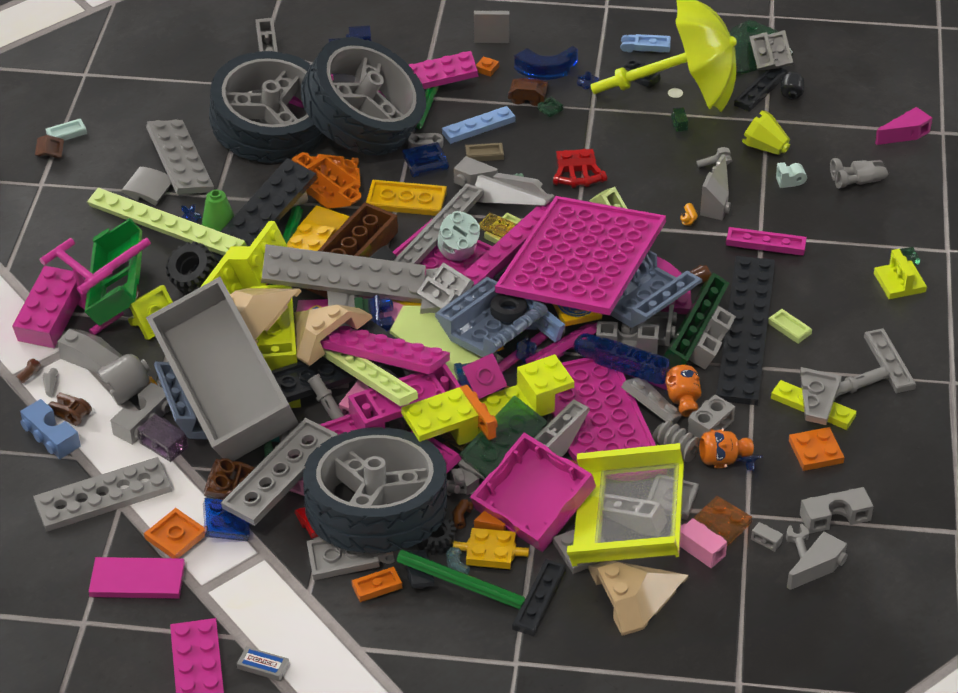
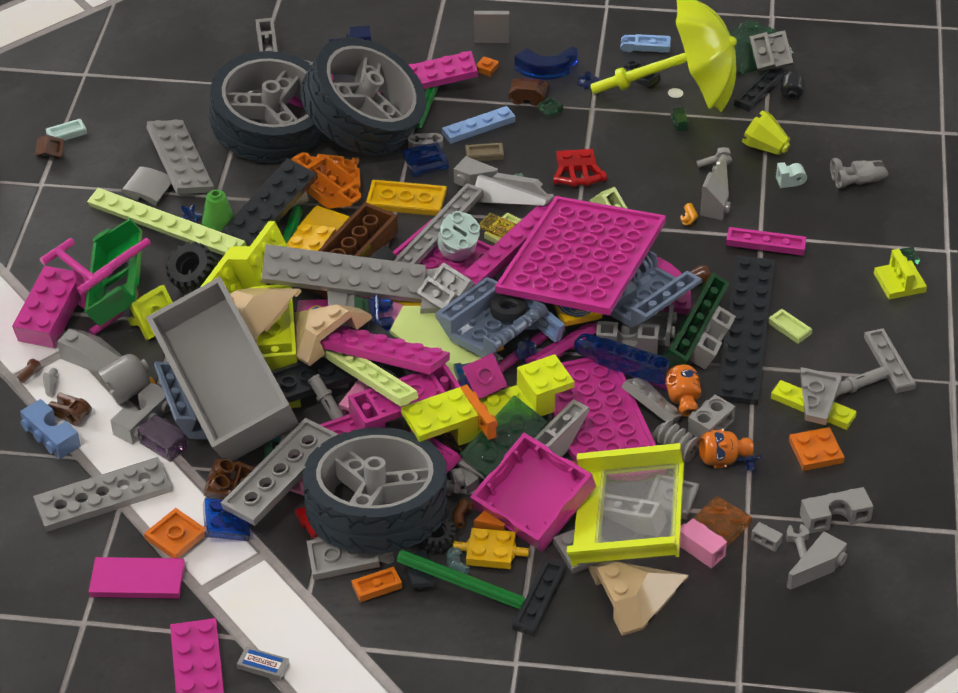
dark pink slope [875,107,932,145] -> none

